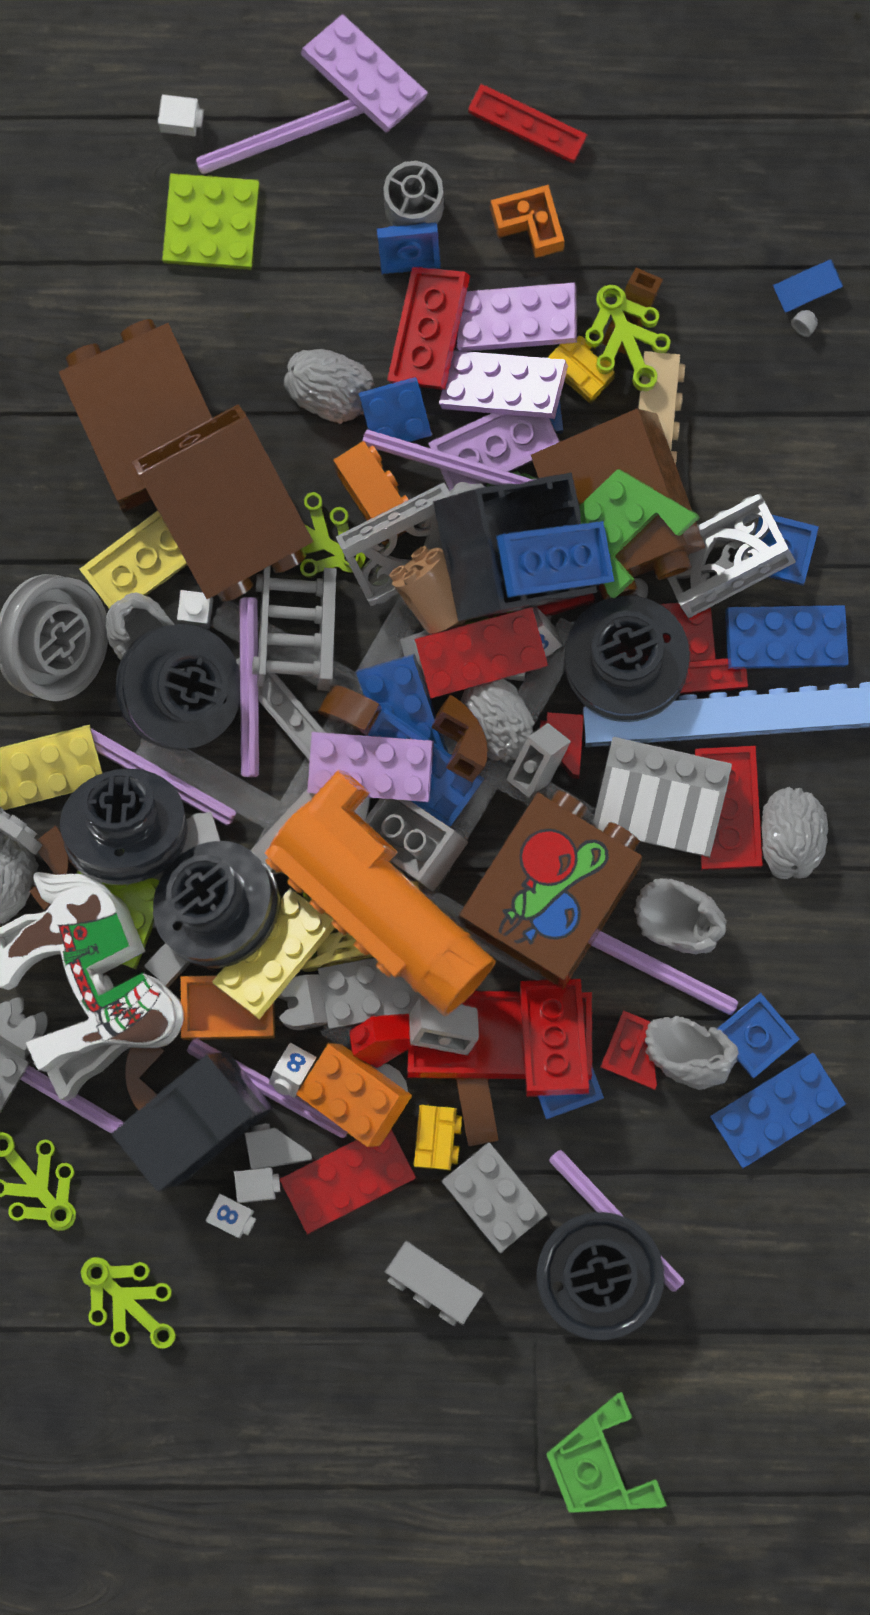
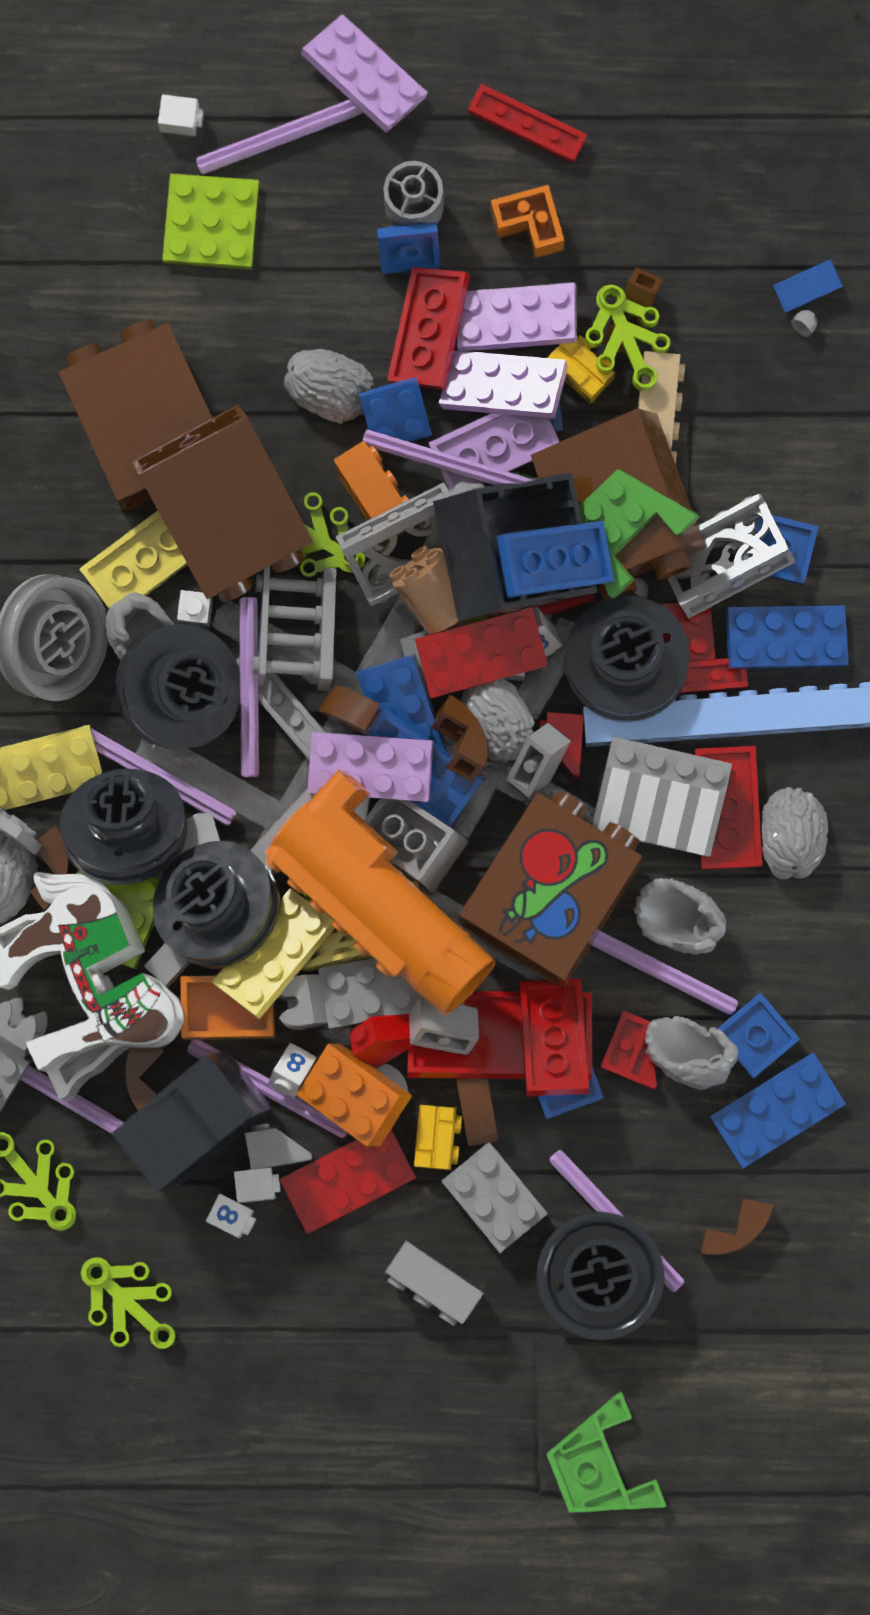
none -> reddish brown brick [700,1199,773,1255]

